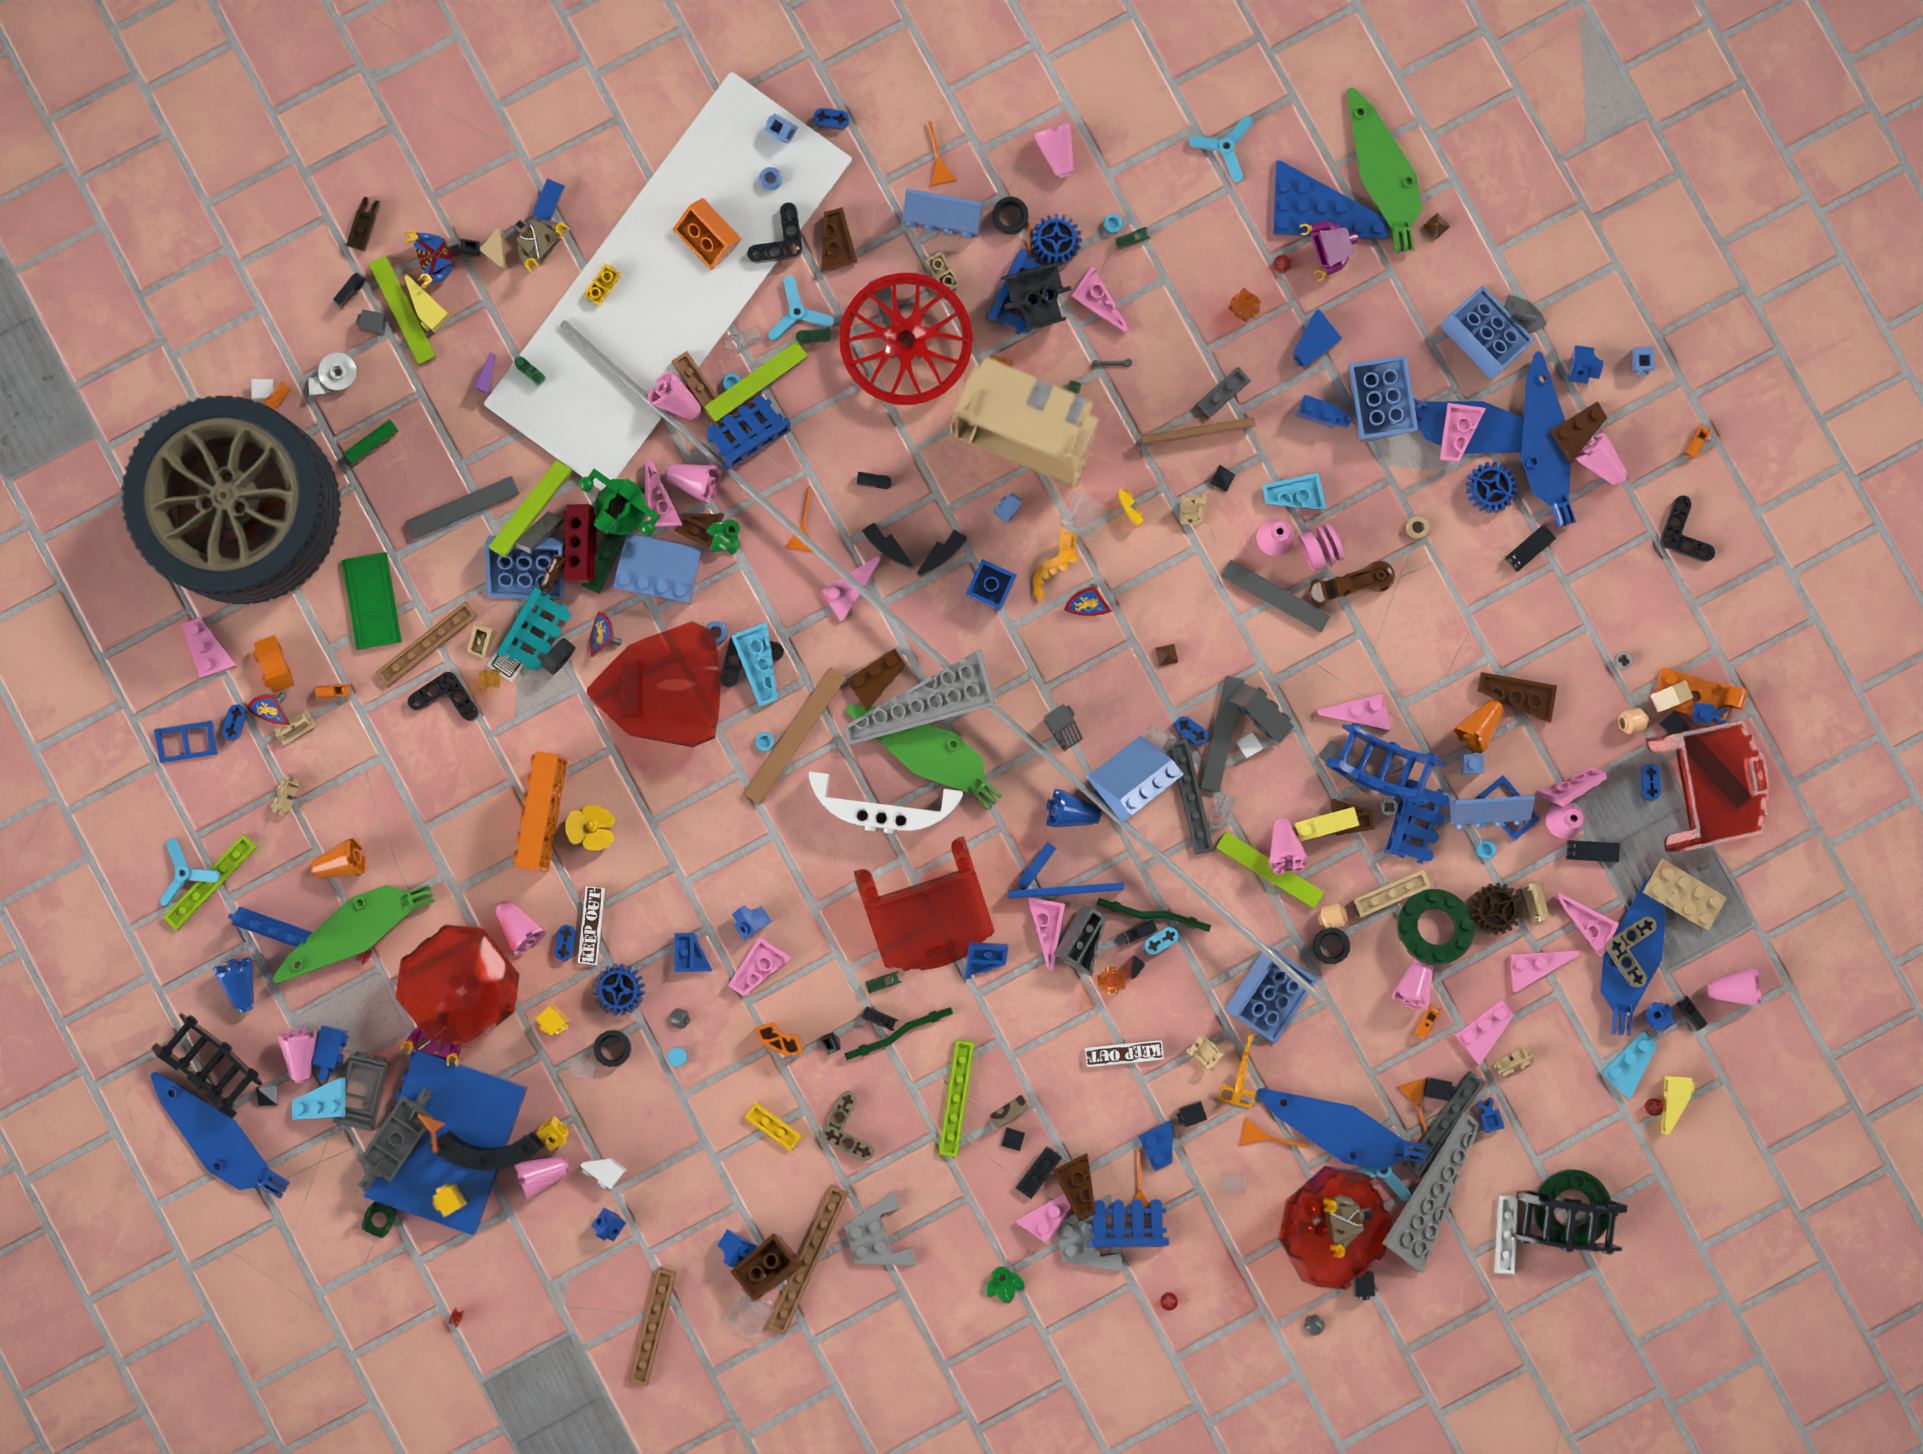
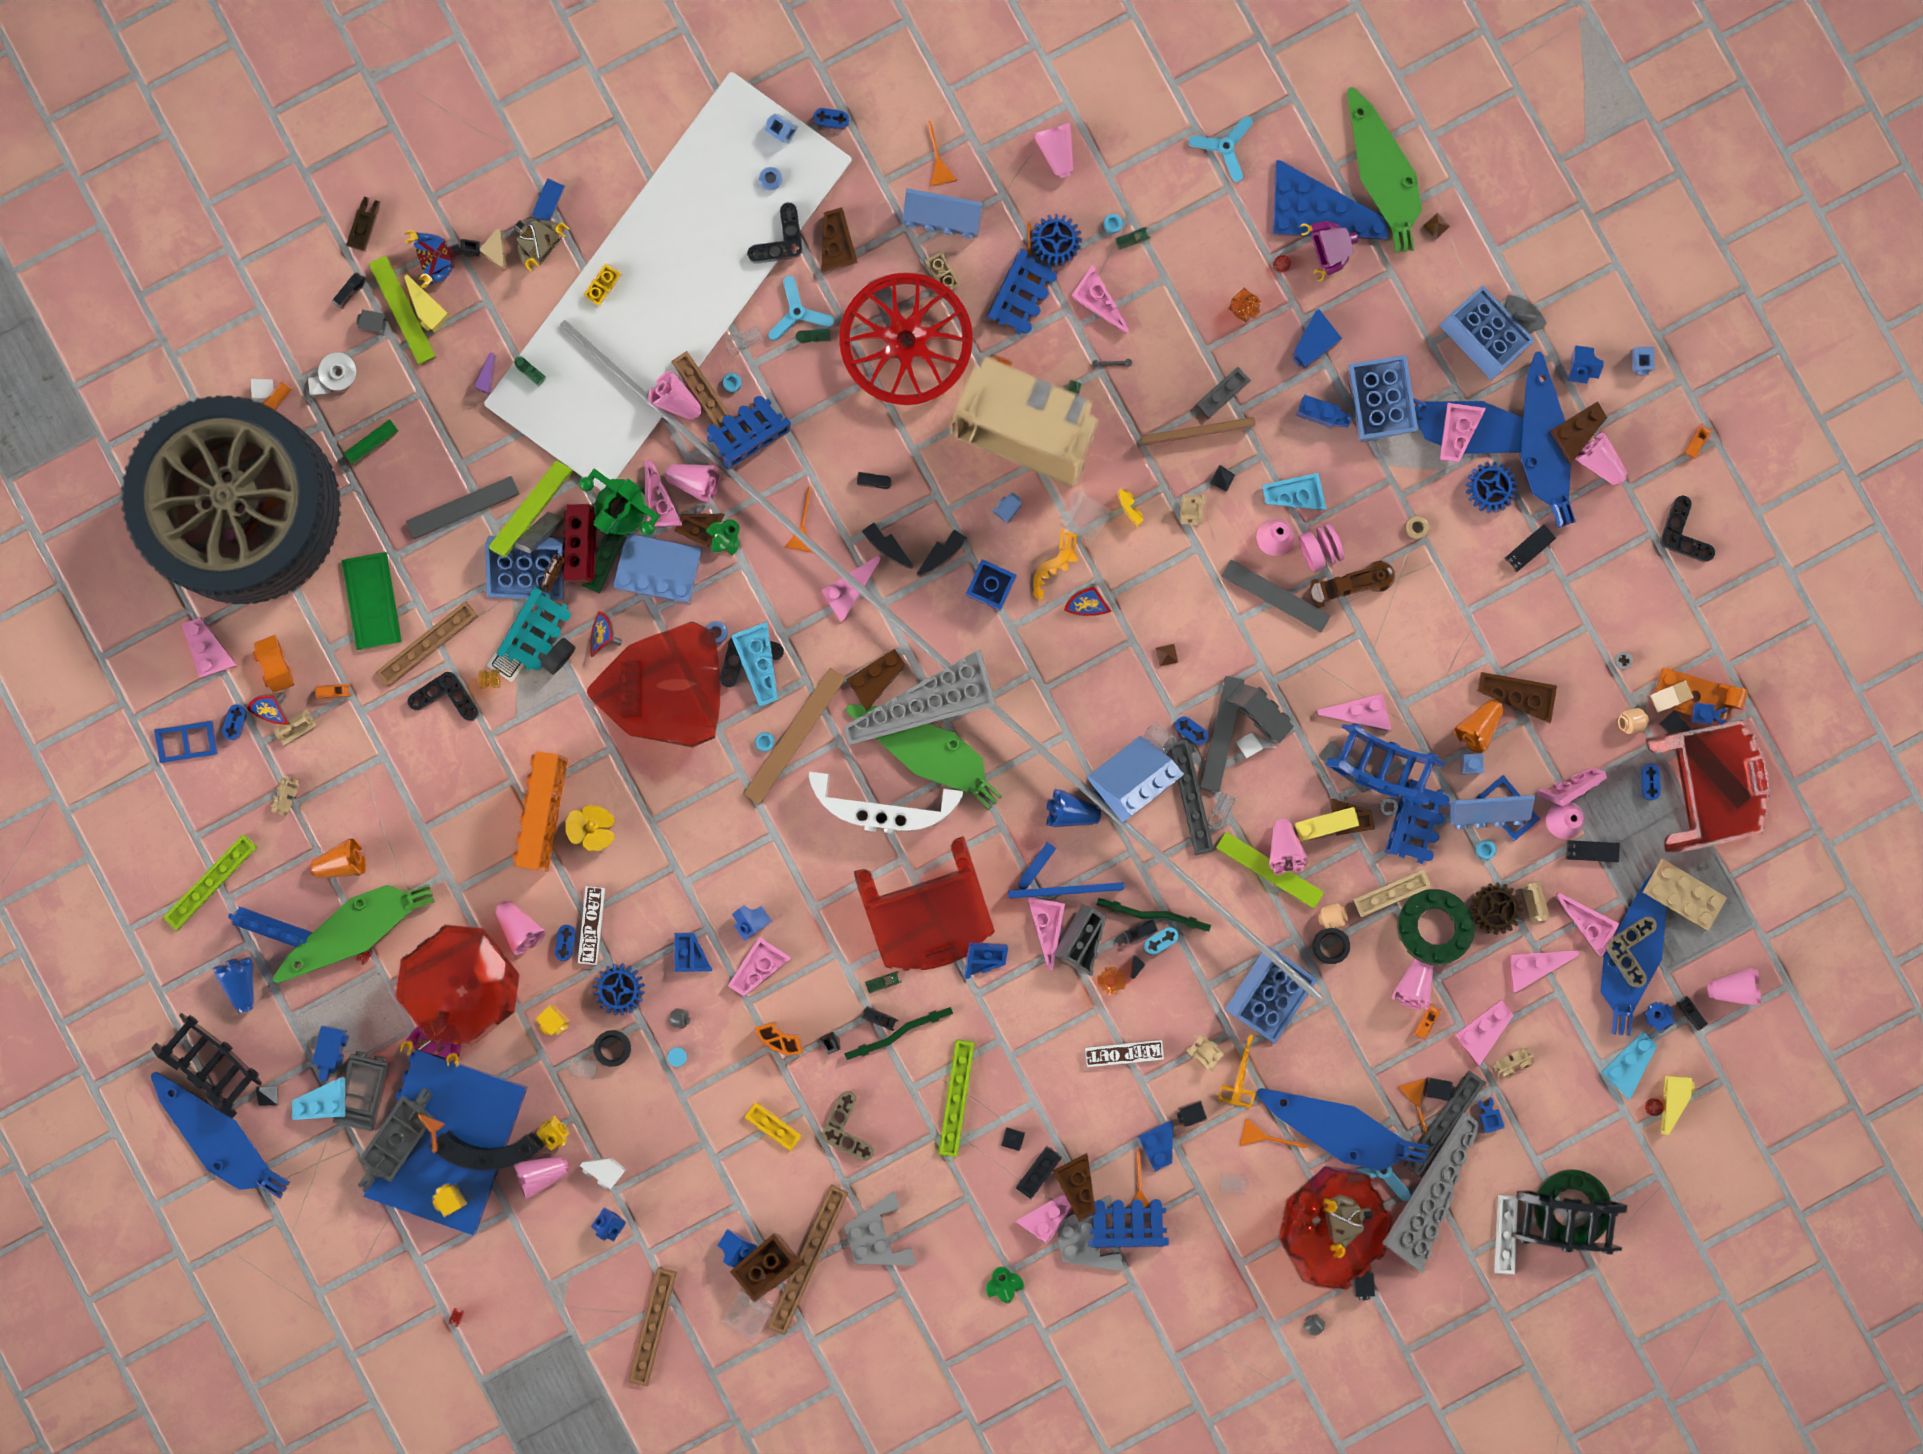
medium azure piece [160,838,220,907] -> none
bright pink cone [278,1028,317,1083] -> none
dark green piece [361,1202,396,1238] -> none
tan slope [467,622,497,659] -> none
orange slope [673,198,742,270] -> none
lime tile [704,341,808,423] -> none
dark tan slope [990,1095,1029,1128] -> none
black tyre [993,196,1029,235] -> none
black piece [1001,262,1072,330] -> none
dark grey wedge [1043,703,1083,752] -> none
clear red bush [1160,1292,1178,1311] -> none

